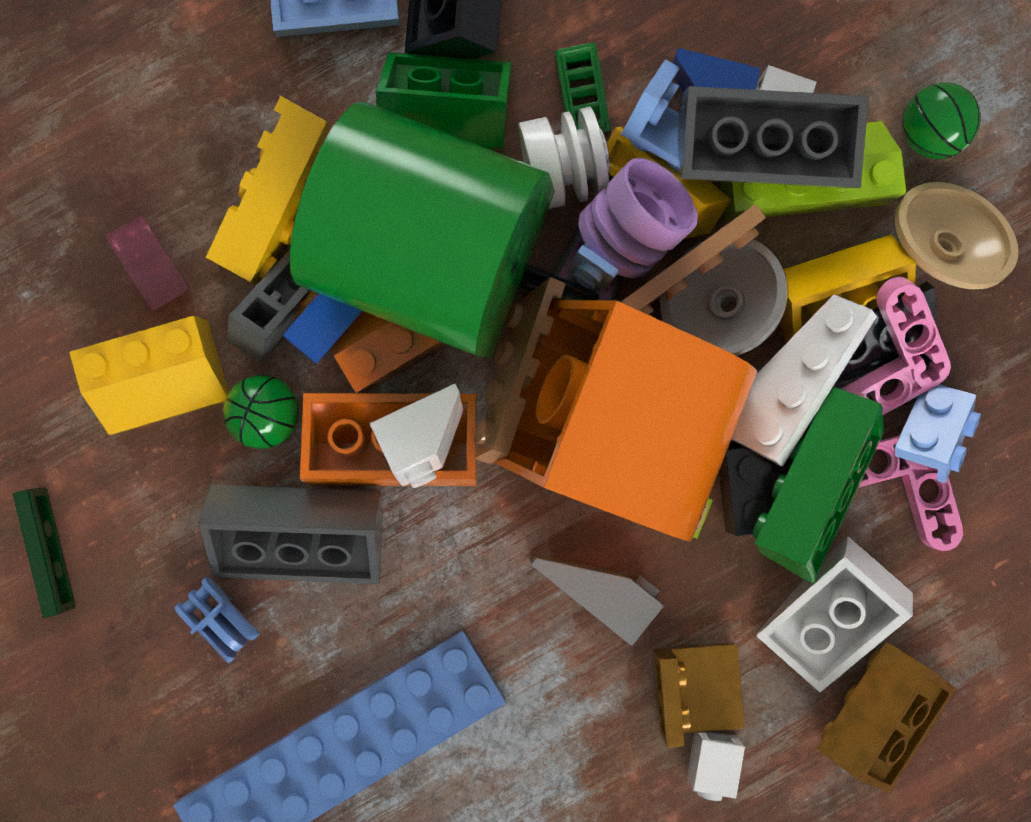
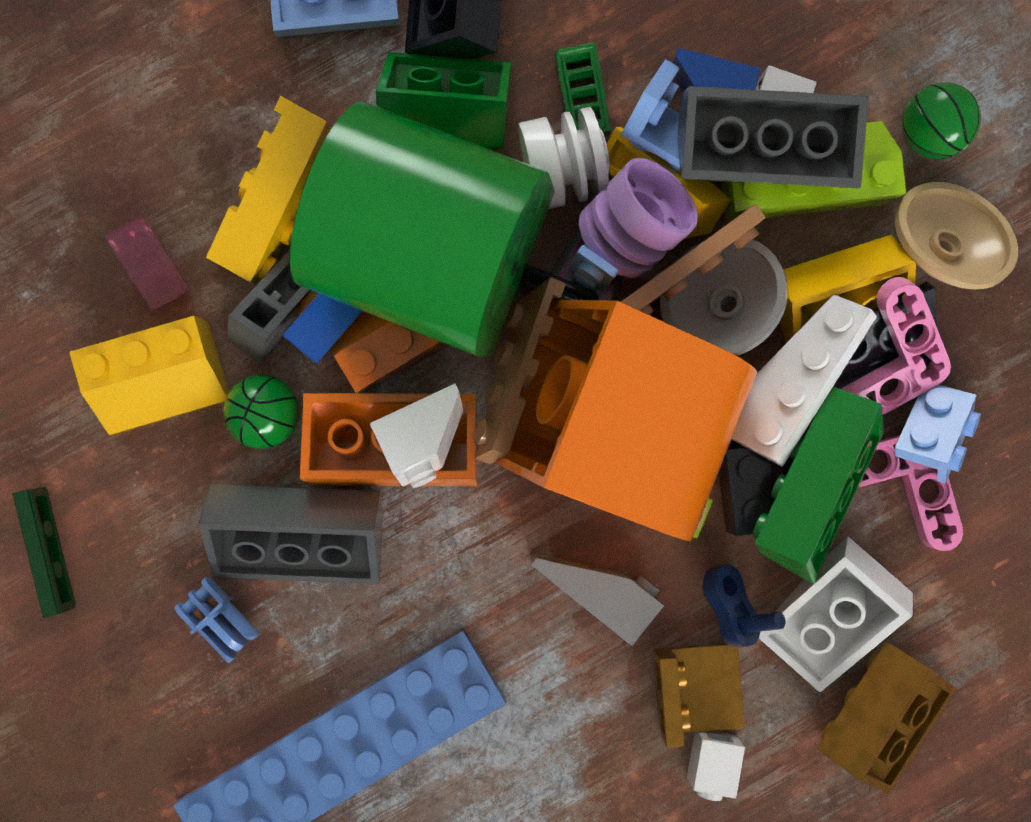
none -> dark blue piece [702,564,786,648]

